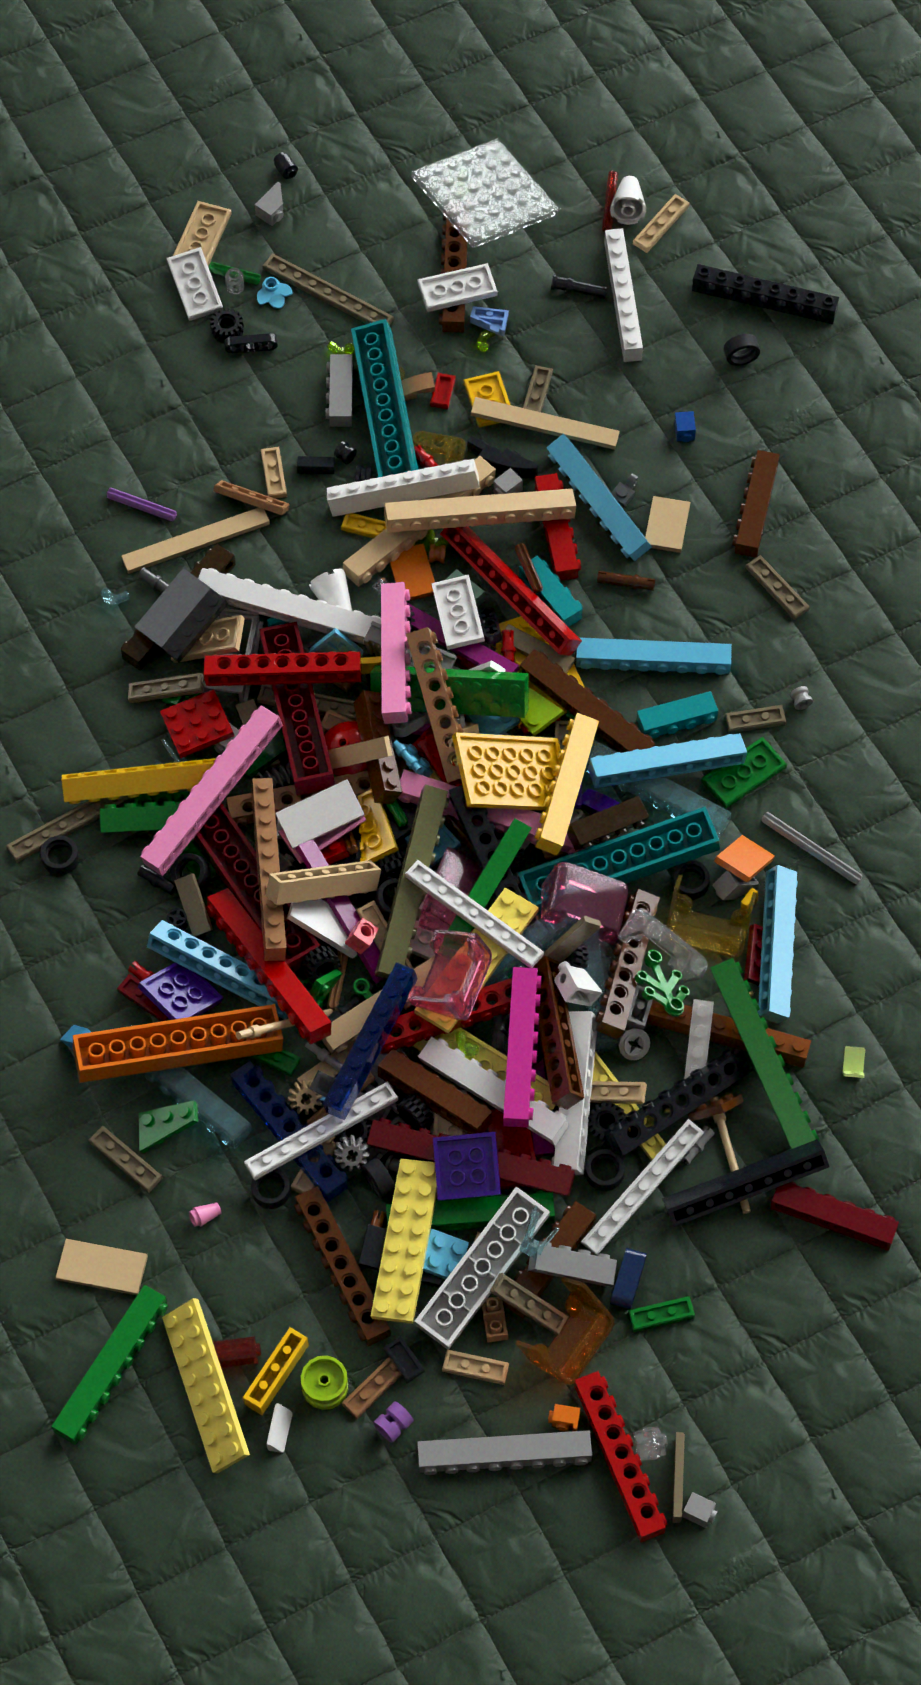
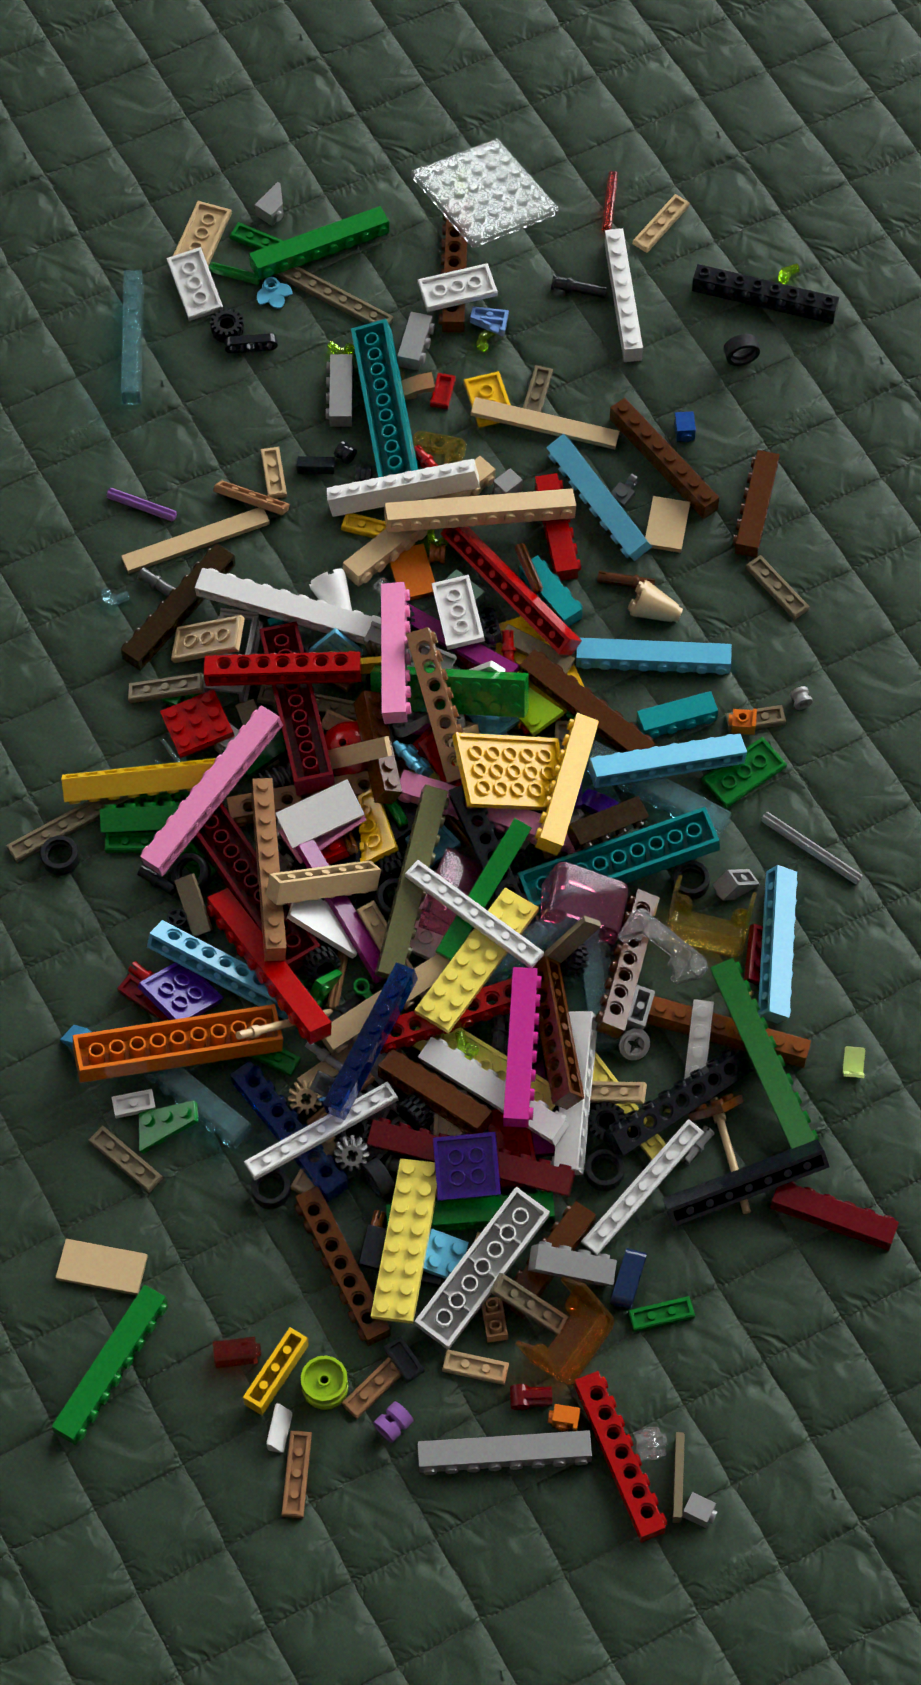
black slope [135,568,228,663] -> none
light yellow plate [162,1298,250,1473] -> none
bright pink cone [189,1202,221,1227] -> none
clear brick [225,268,244,294] -> none
black brick [274,152,298,179] -> none
coral brick [345,918,379,954] -> none
clear pink windscreen [407,929,492,1021] -> none
black slope [467,436,538,478] -> none
clear light blue plant [519,1205,559,1258] -> none
white torso [554,961,603,1007] -> none
white cone [610,176,646,225] -> none
green plant [635,949,690,1017] -> none
orange tile [714,835,775,882] -> none
yellow tile [741,888,758,915] -> none
none -> green tile [105,832,157,853]
none -> white plate [112,1089,156,1118]
none -> clear light blue brick [121,270,144,404]
none -> green tile [230,222,283,250]
none -> green brick [249,206,390,280]
none -> medium nougat tile [282,1431,312,1518]
none -> light grey brick [397,312,435,371]
none -> dark red piece [510,1384,552,1410]
none -> reddish brown brick [610,398,719,519]
none -> tan cone [628,580,683,622]
none -> orange brick [728,709,757,735]
none -> clear neon green arm [778,263,800,284]

